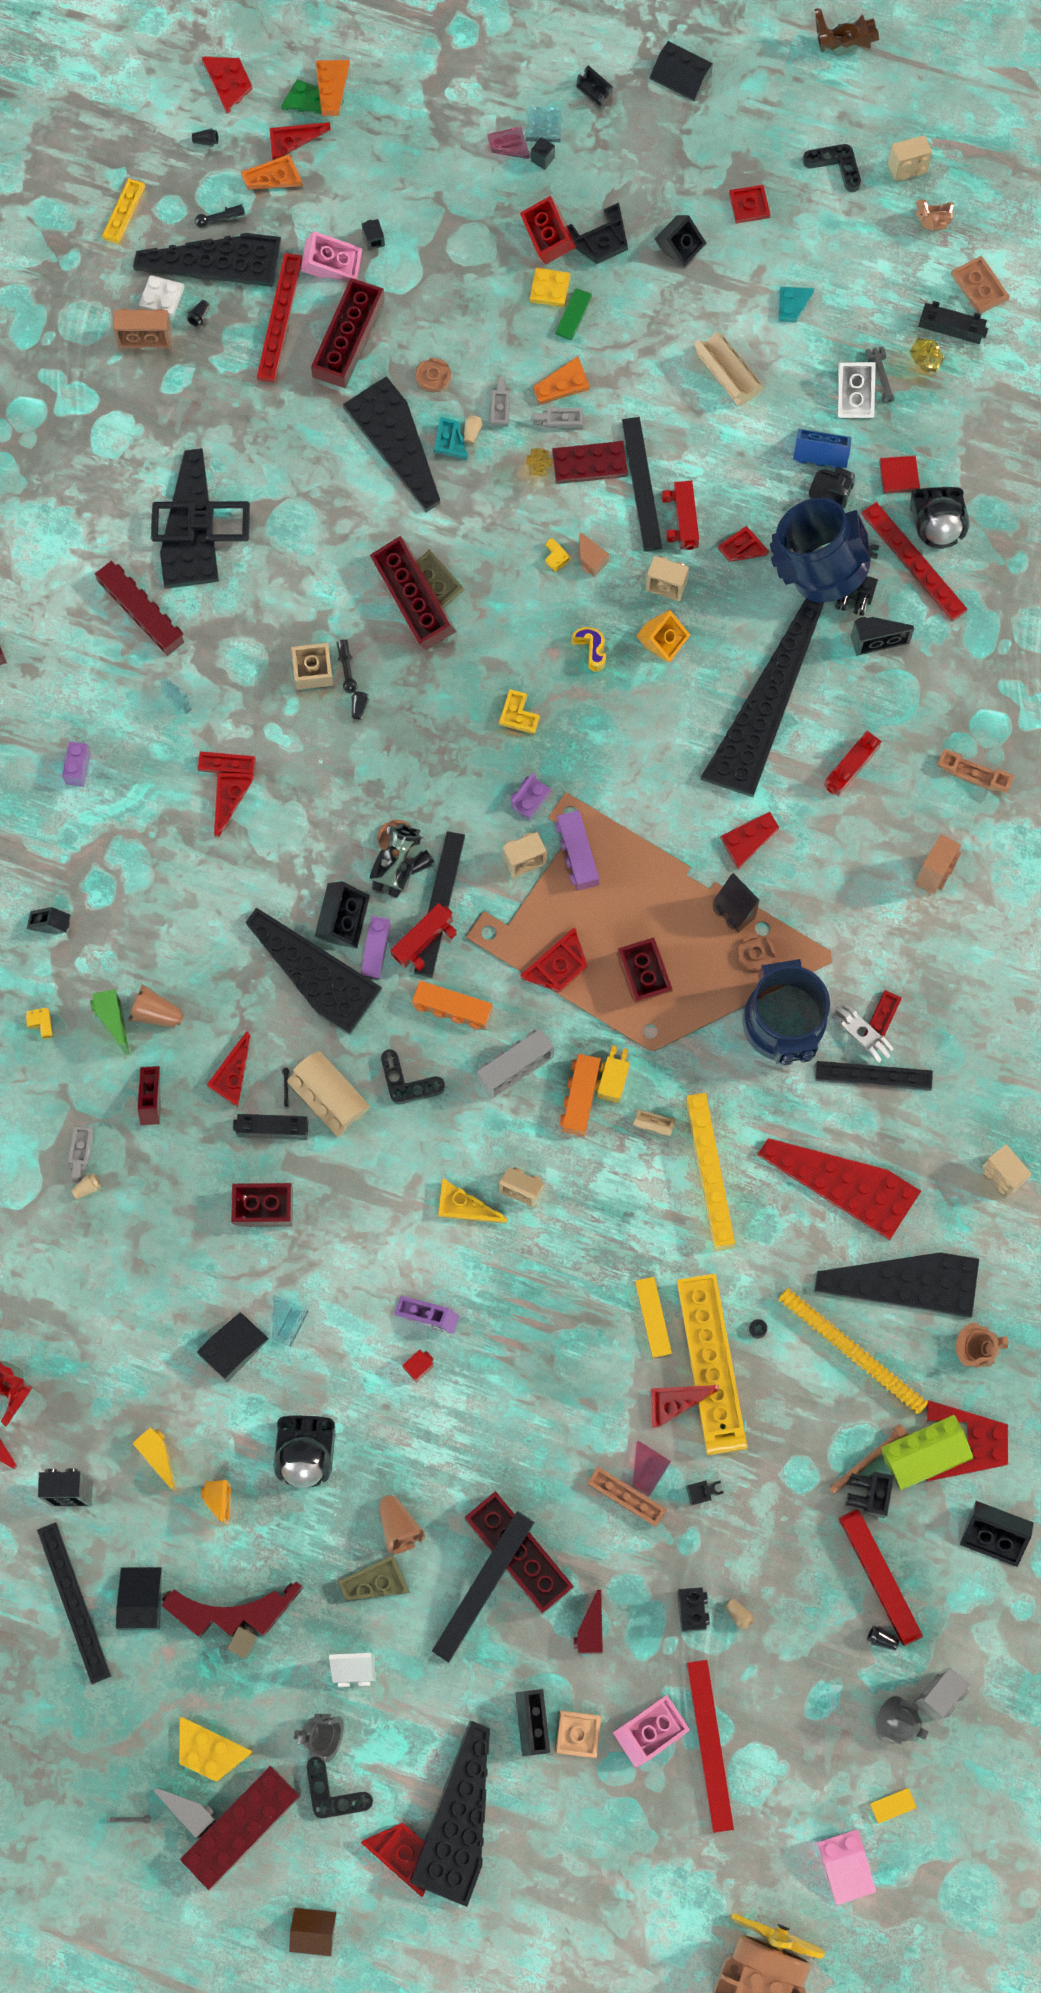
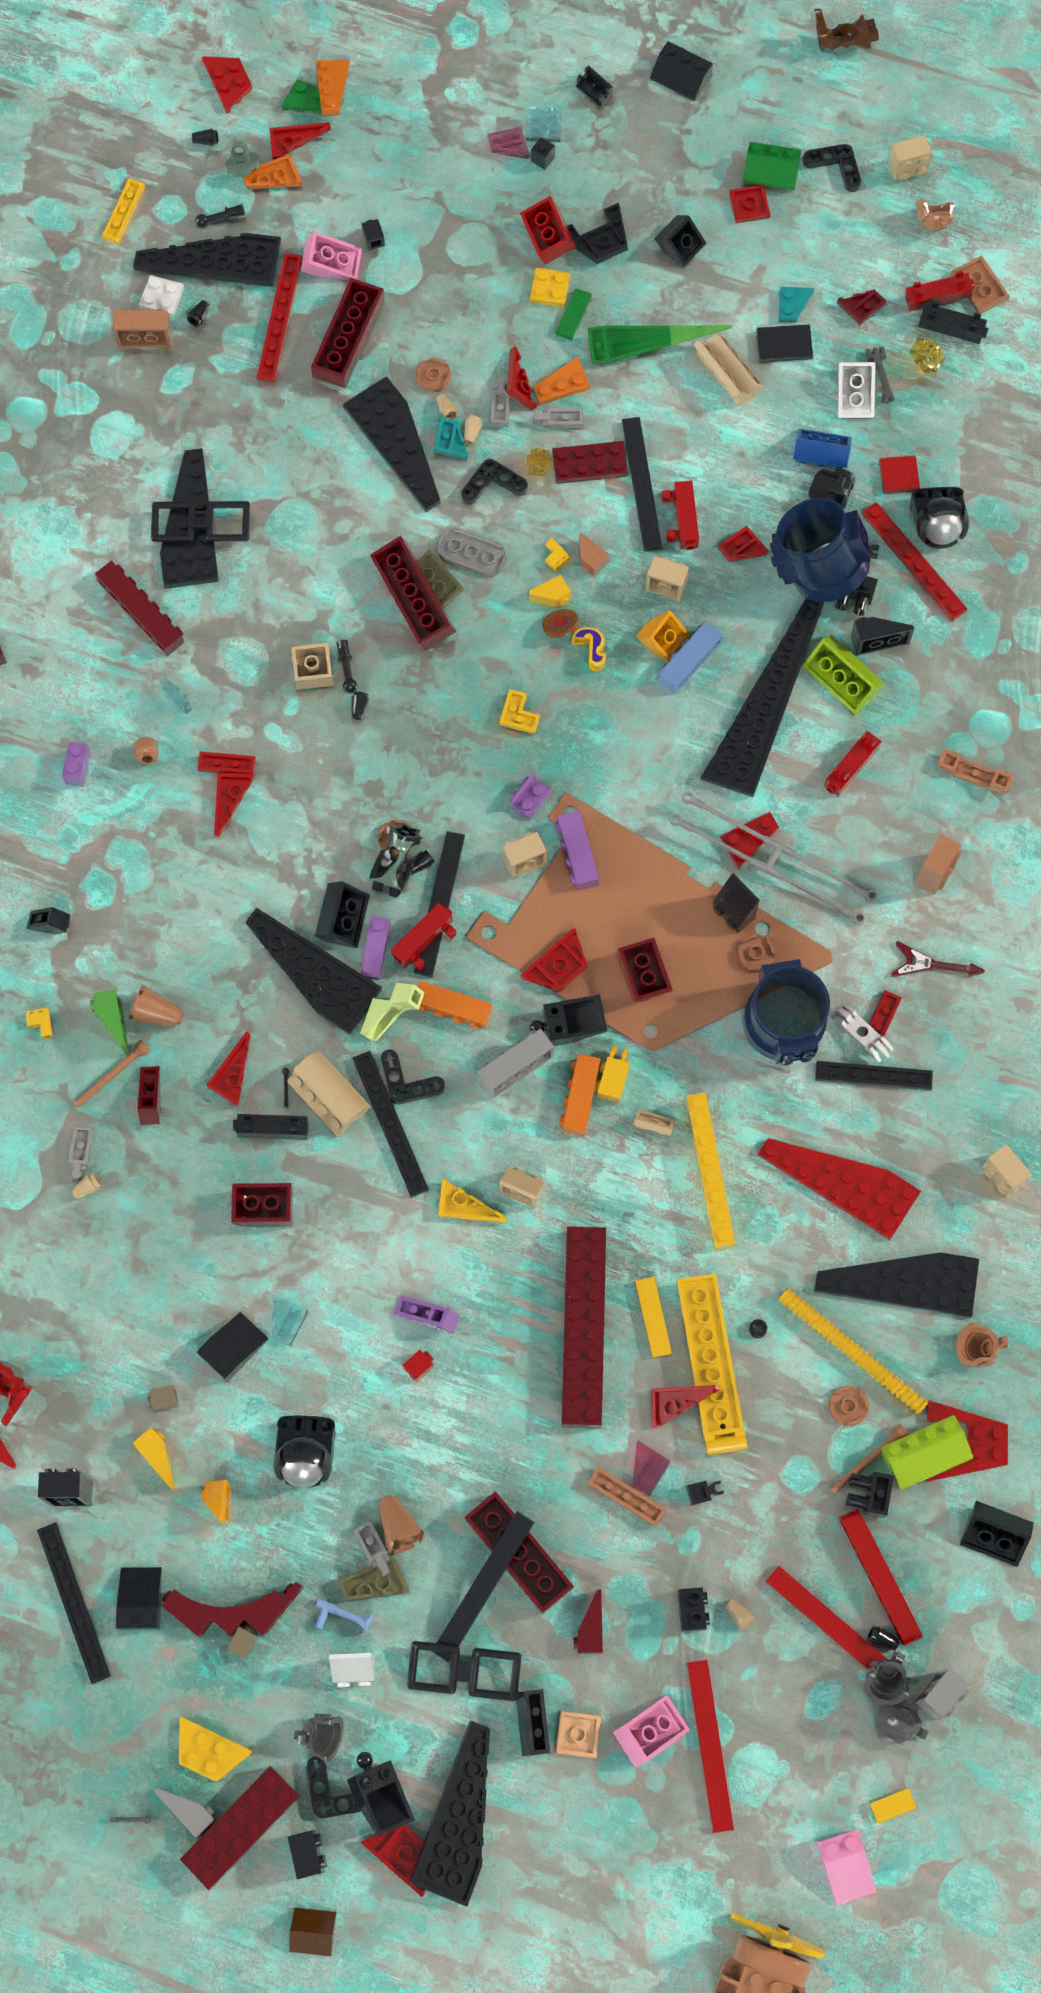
none -> nougat piece [74,1040,151,1107]
none -> nougat head [134,737,159,765]
none -> dark tan brick [147,1385,179,1412]
none -> sand green tile [225,141,261,177]
none -> black brick [288,1830,327,1880]
none -> light blue piece [314,1598,373,1634]
none -> black slope [347,1752,415,1837]
none -> black tile [352,1051,429,1198]
none -> light grey hinge [353,1521,390,1576]
none -> yellowish green arch [360,983,425,1041]
none -> black bar [407,1641,522,1701]
none -> tan cone [436,394,458,420]
none -> light grey tile [437,529,507,577]
none -> black beam [461,459,528,505]
none -> red wing [506,346,537,411]
none -> yellow slope [529,575,572,608]
none -> black slope [529,994,607,1046]
none -> tile [542,609,579,638]
none -> dark red brick [561,1226,606,1429]
none -> green plate [587,325,733,365]
none -> medium blue brick [658,622,723,694]
none -> light grey bar [670,791,878,925]
none -> green slope [743,142,801,190]
none -> black tile [756,324,813,362]
none -> red tile [765,1566,887,1670]
none -> lime slope [802,635,885,715]
none -> nougat tile [828,1386,869,1427]
none -> dark red wing [837,289,887,325]
none -> dark grey helmet [864,1651,910,1705]
none -> dark red piece [891,941,985,977]
none -> red brick [905,271,975,312]

